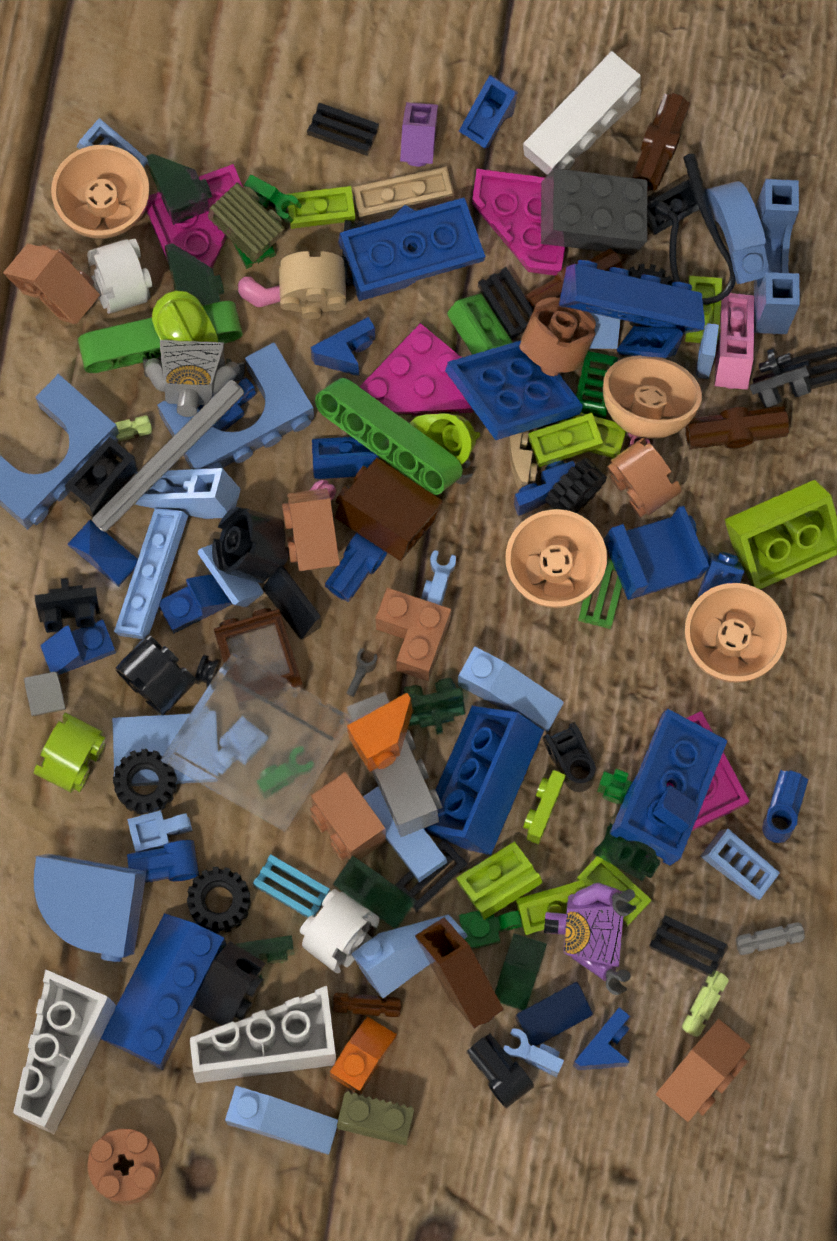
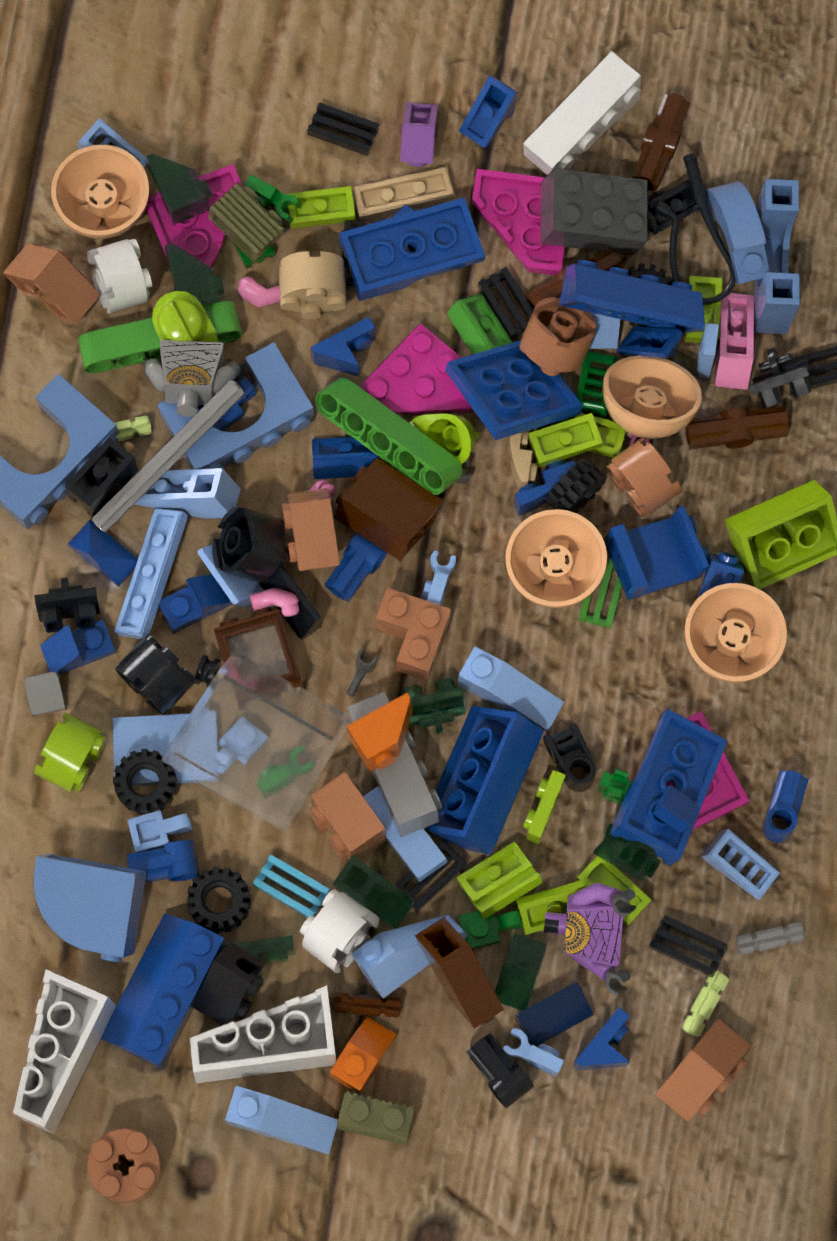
none -> bright pink arm [249,588,300,617]

